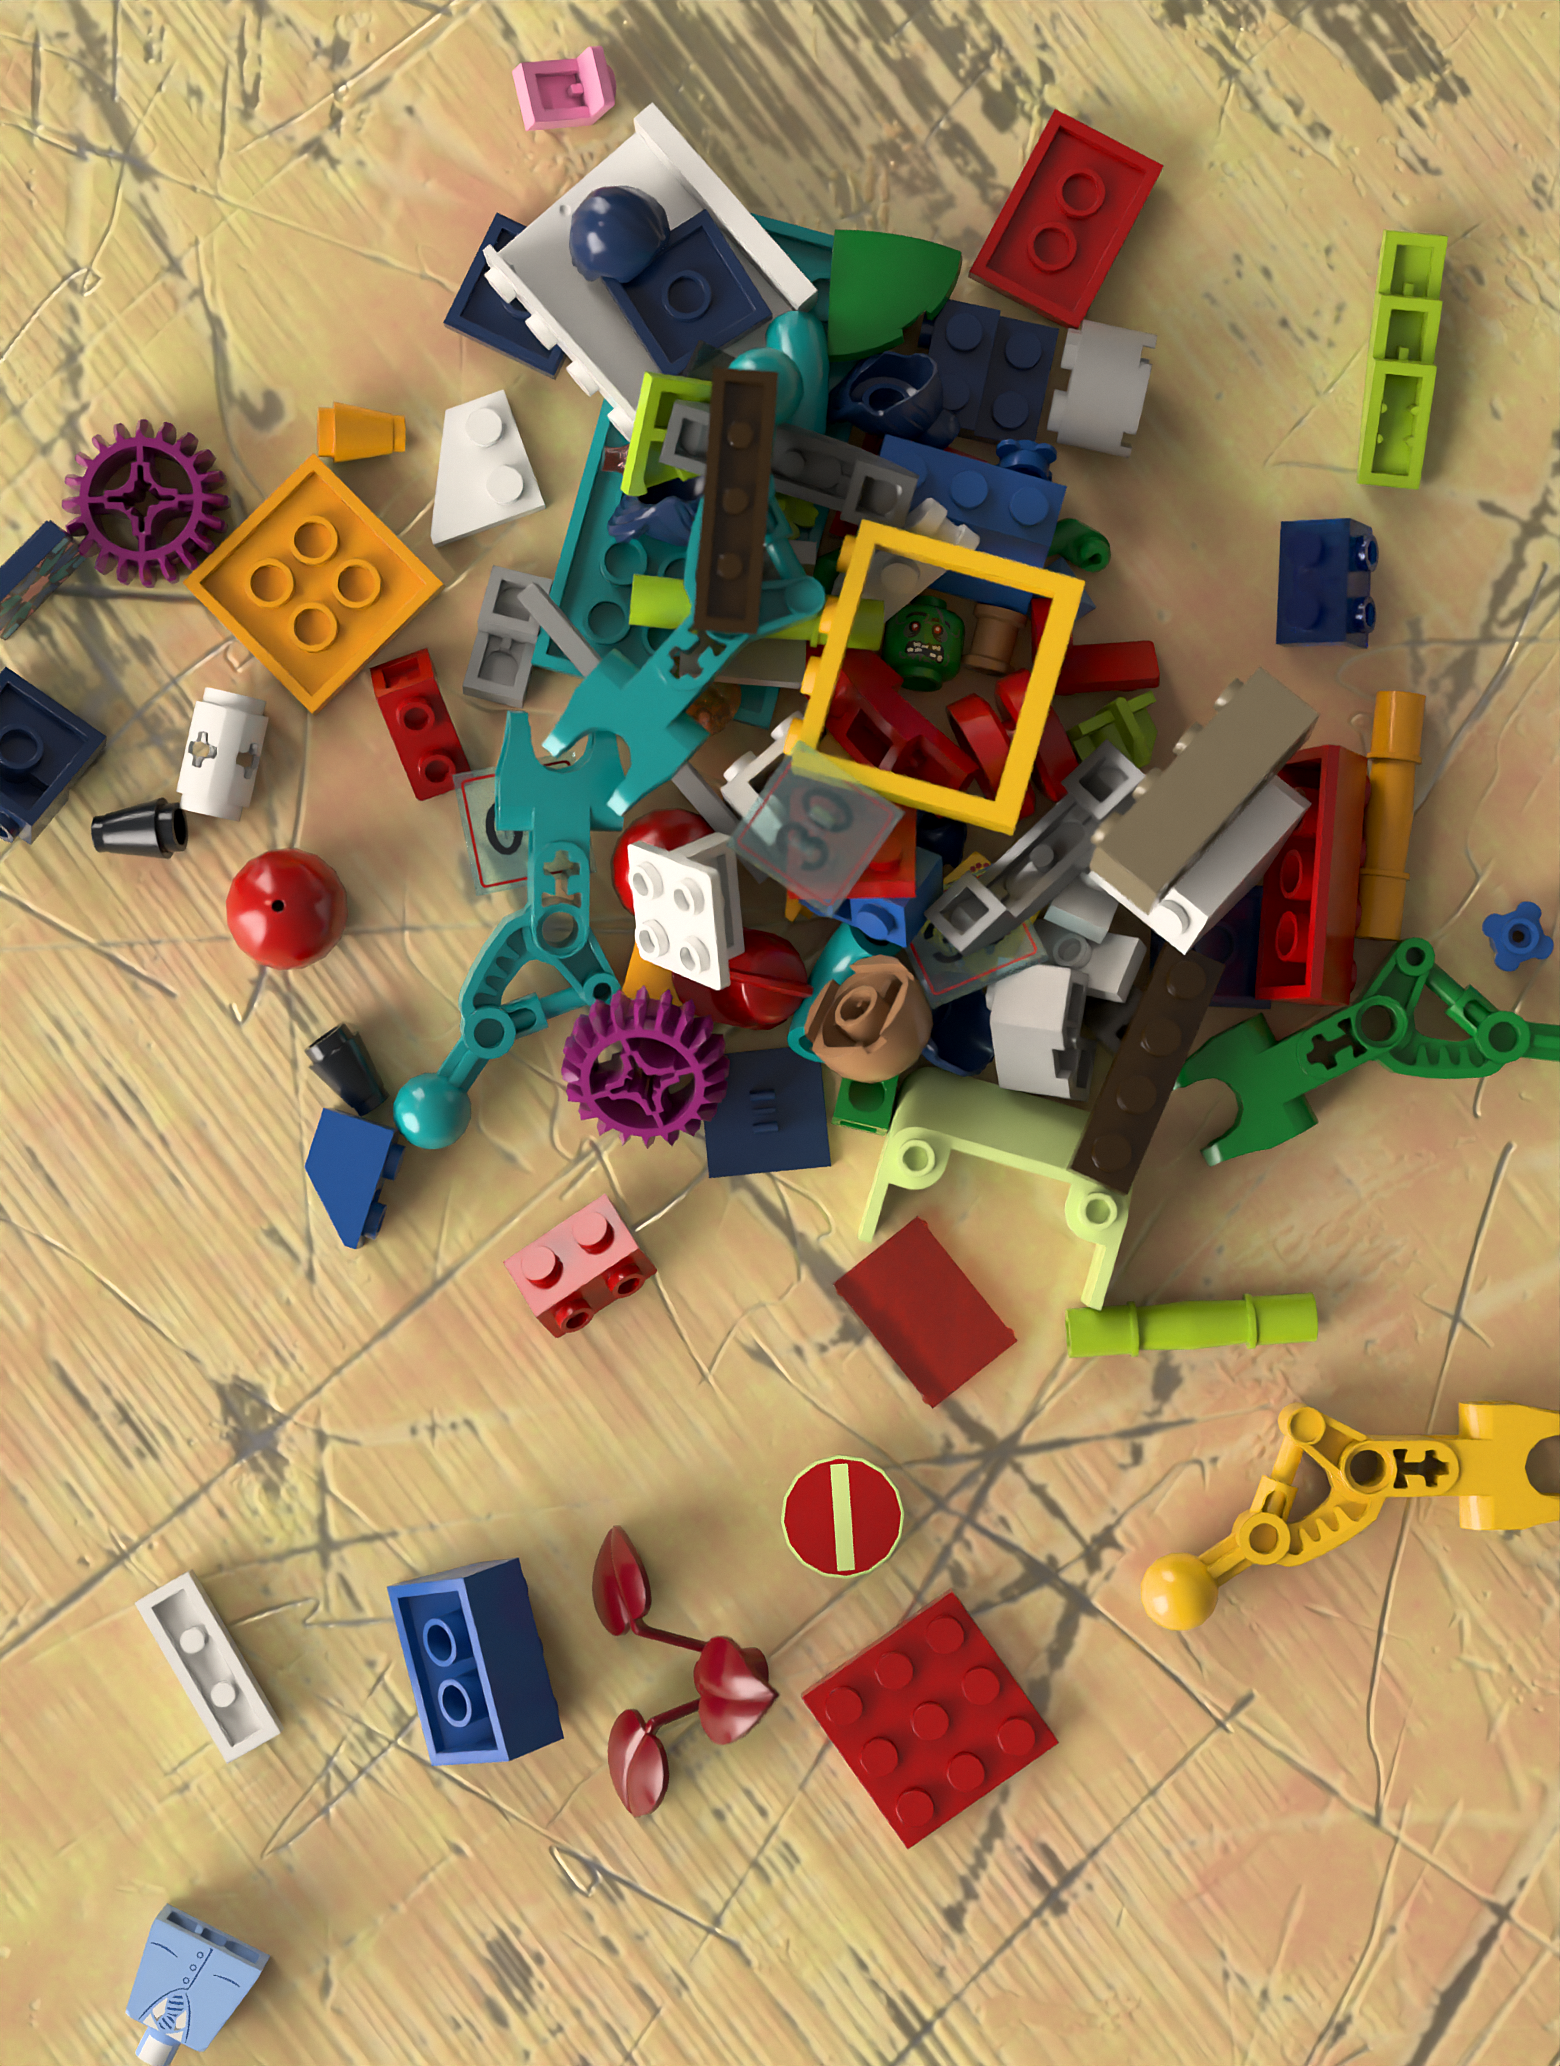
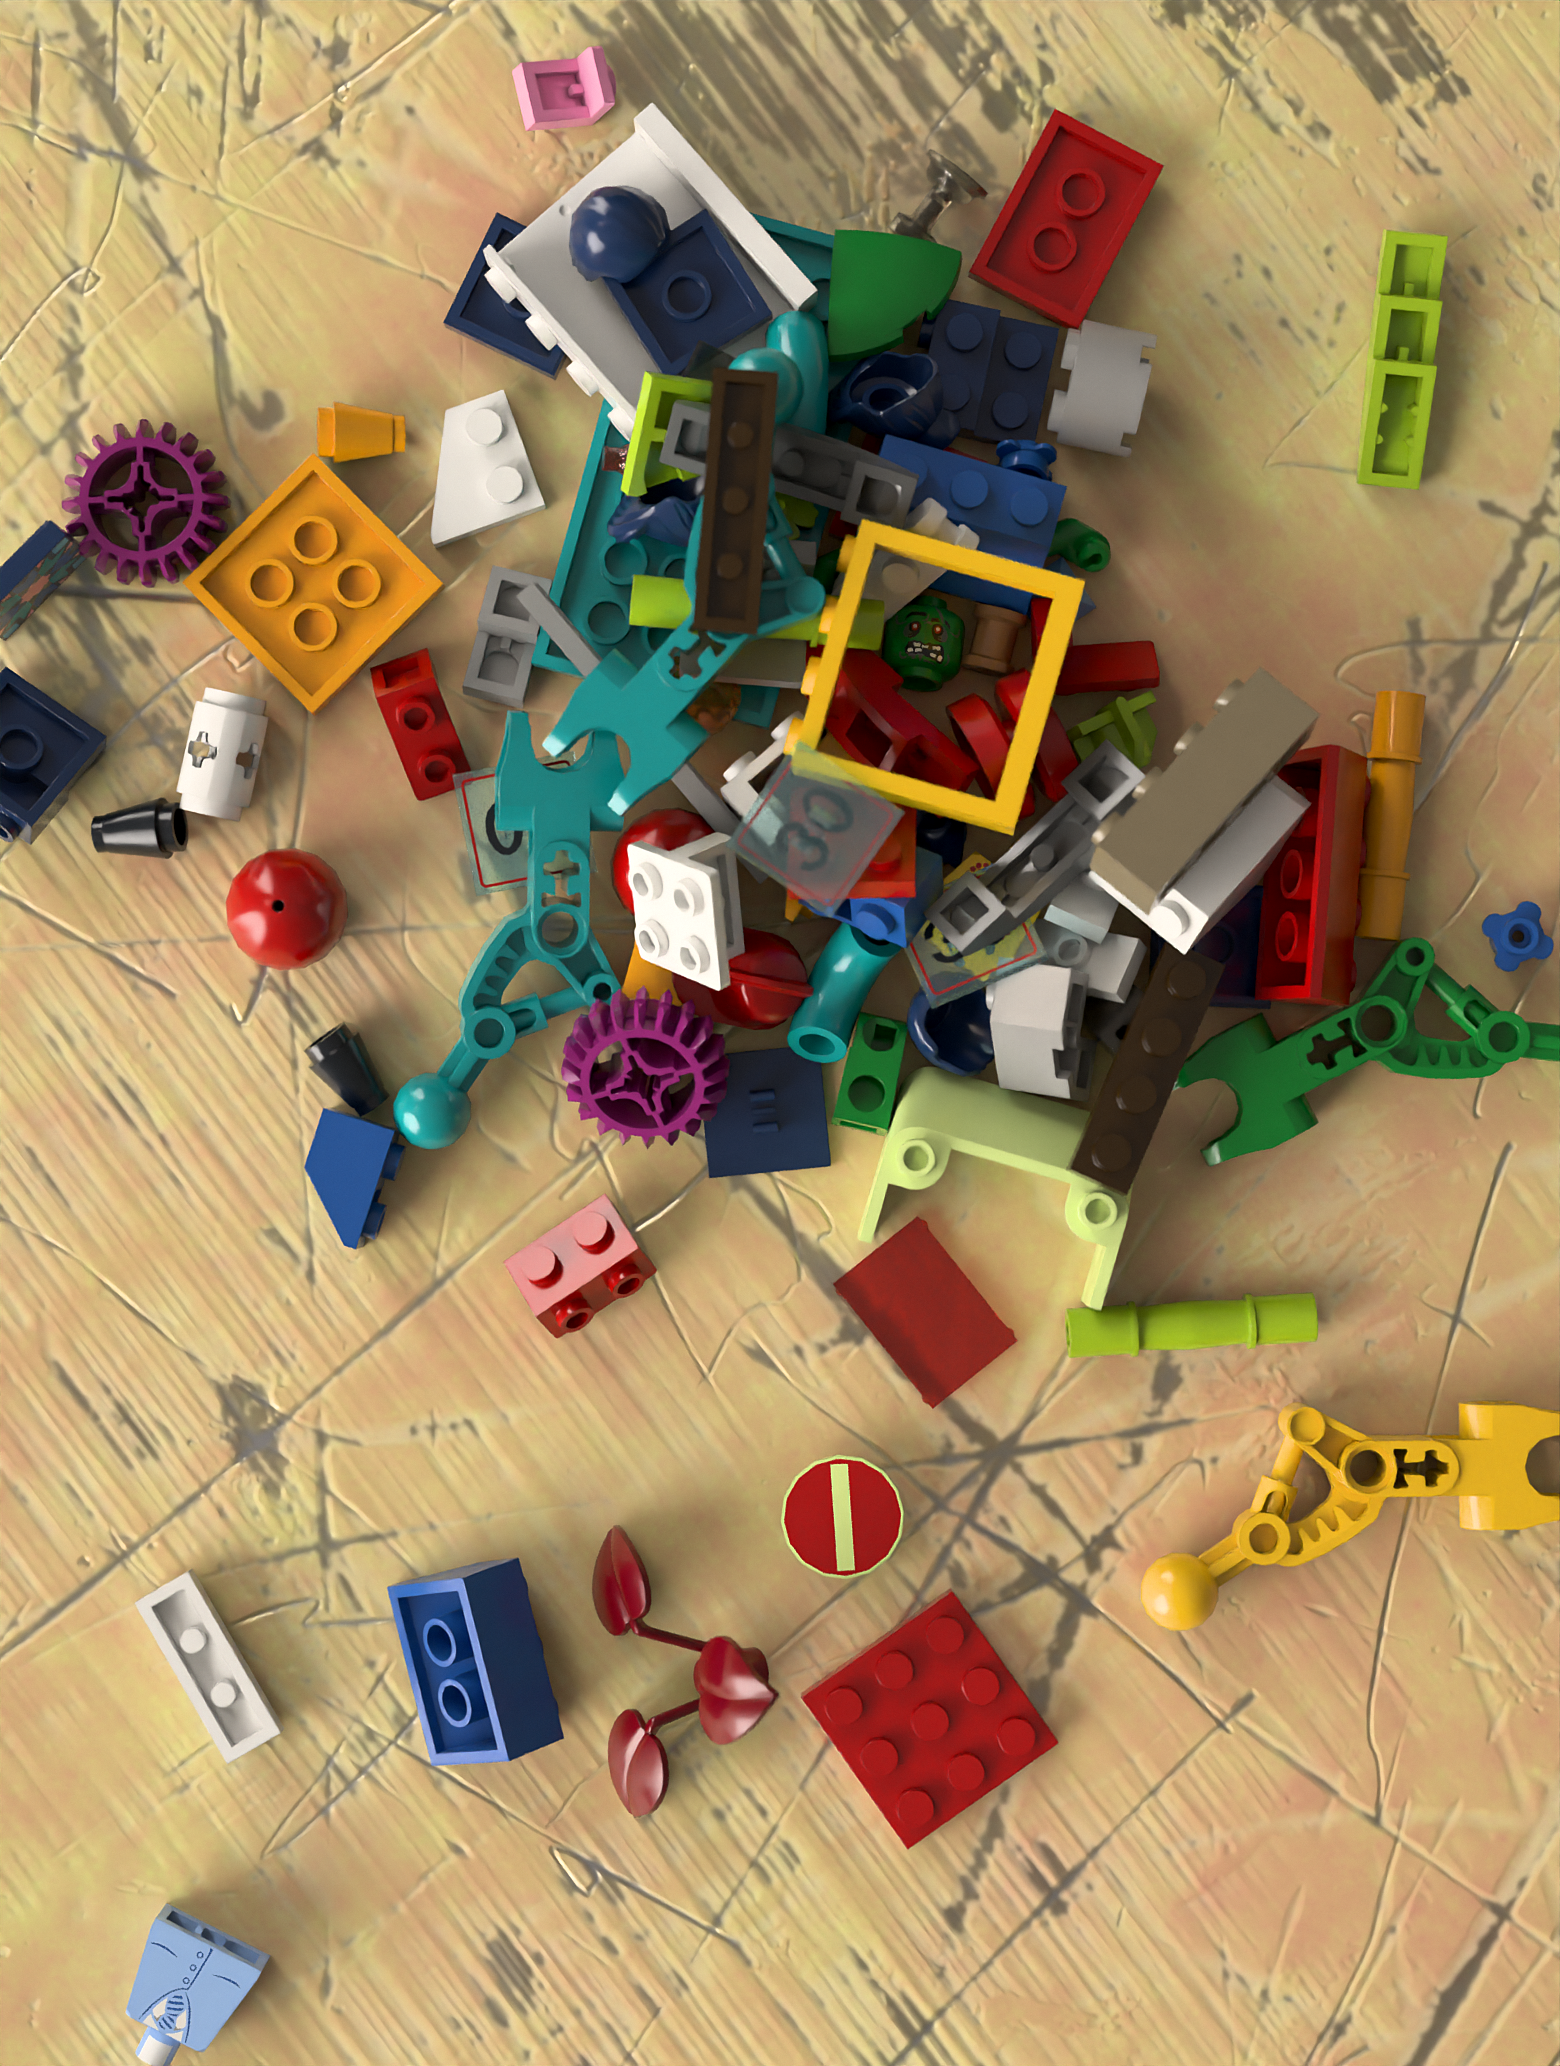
medium nougat cylinder [804,955,933,1083] -> none
clear blue bracket [1276,518,1379,649] -> none
none -> clear smoke piece [887,149,988,243]

